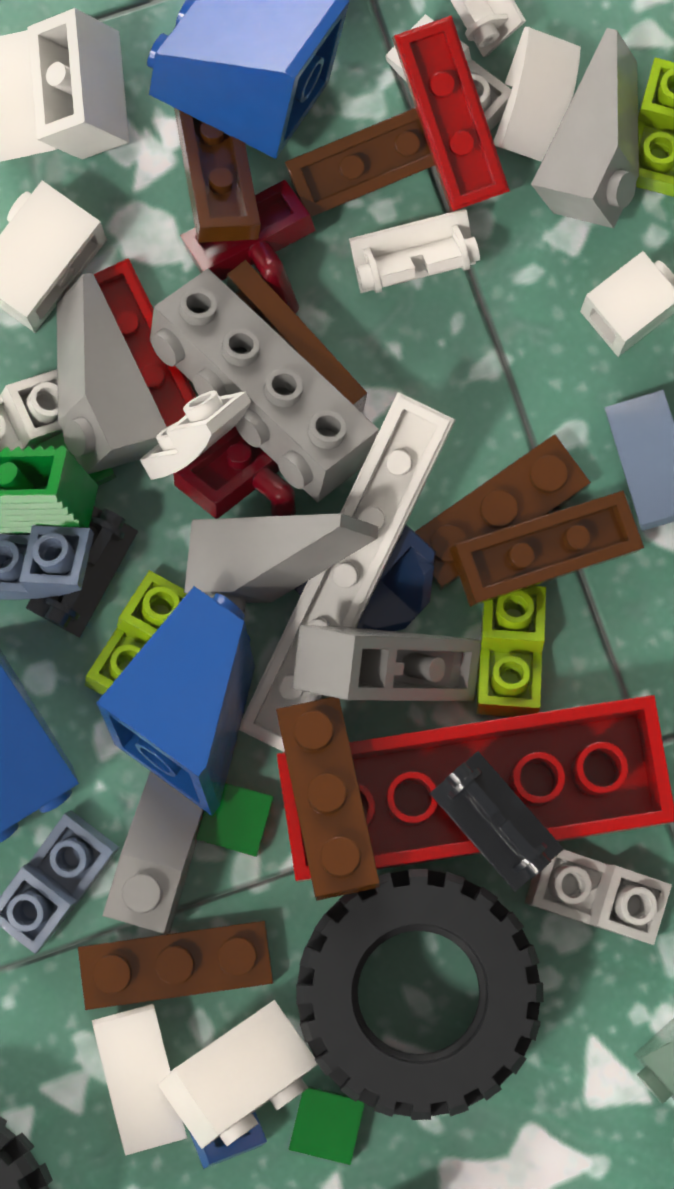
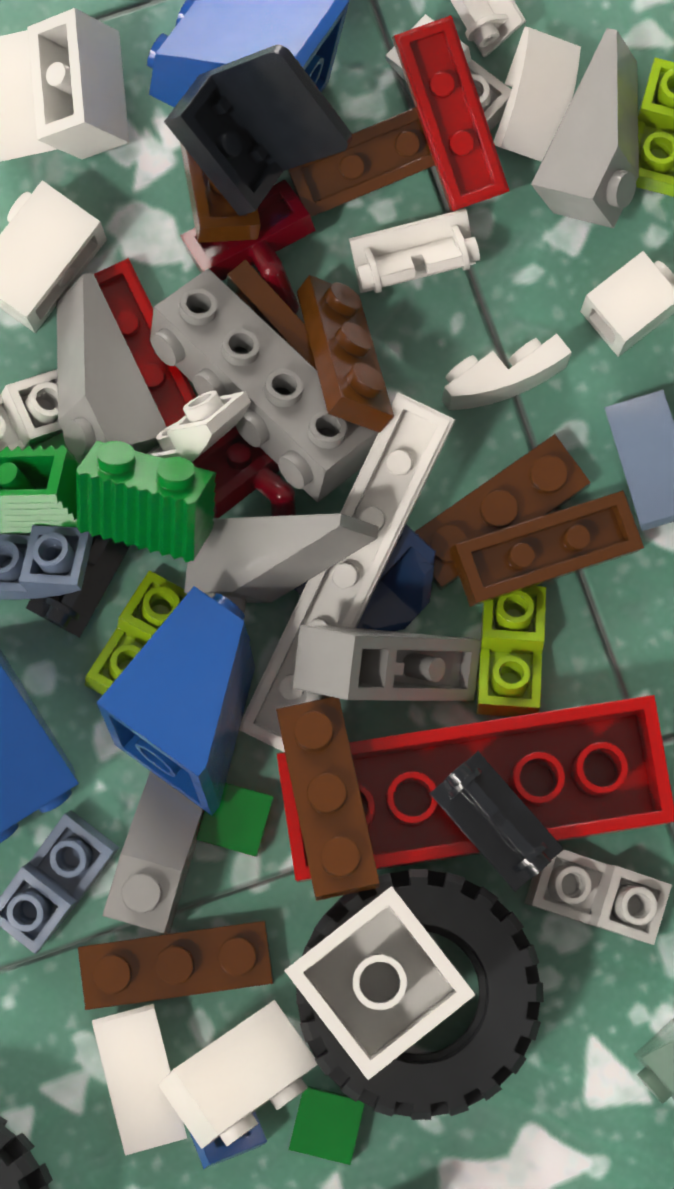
none -> green brick [76,440,217,563]
none -> black bracket [164,45,353,216]
none -> white brick [284,886,476,1080]
none -> reddish brown plate [297,275,394,433]
none -> white slope [442,334,572,410]

